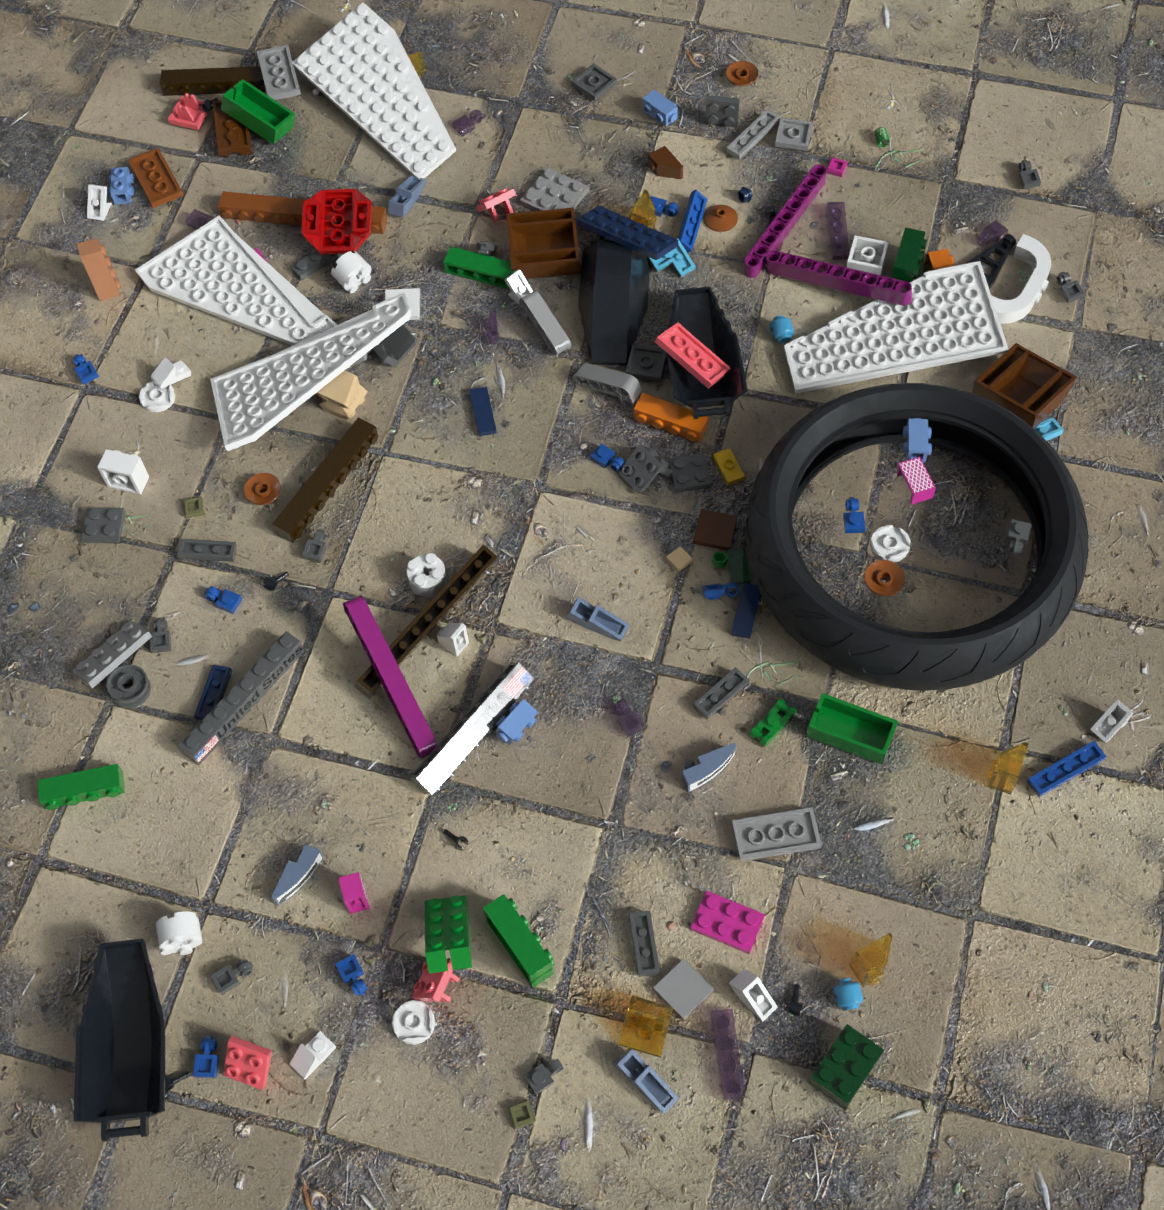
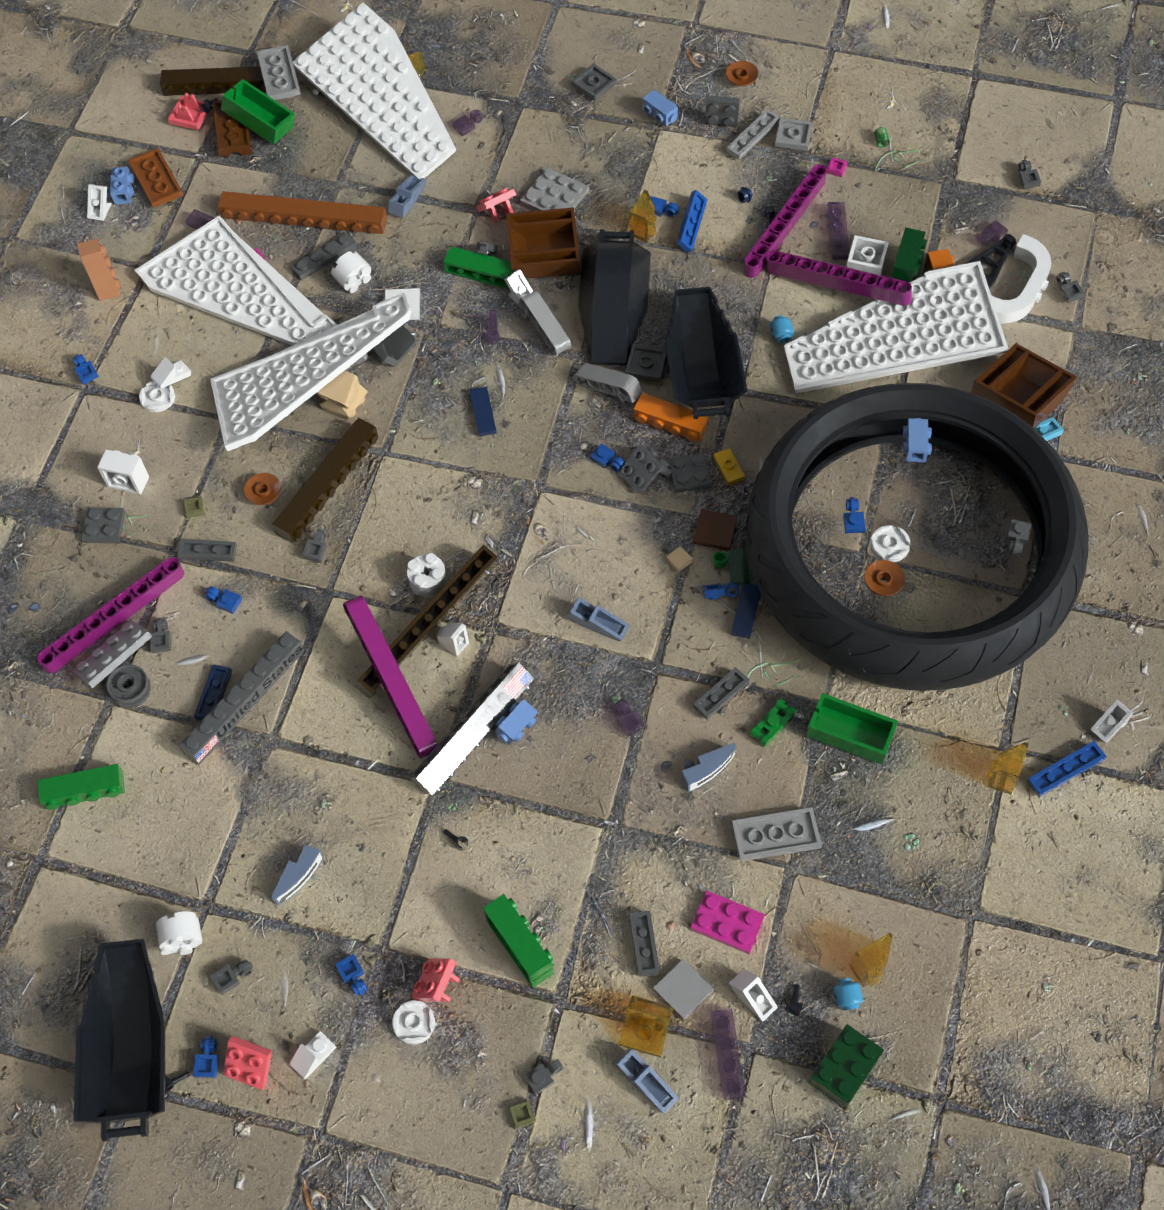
black hand [263,571,289,591] -> none
red piece [301,189,372,254] -> none
dark pink panel [339,872,370,914] -> none
green piece [424,895,472,974] -> none
dark blue plate [577,206,678,260] -> none
reddish brown slope [647,146,683,179] -> none
medium azure plate [649,238,696,278] -> none
coral plate [655,322,731,389] -> none
dark orange dish [704,205,738,232] -> none
dark pink panel [896,457,936,504] -> none
none -> magenta beam [37,557,184,673]

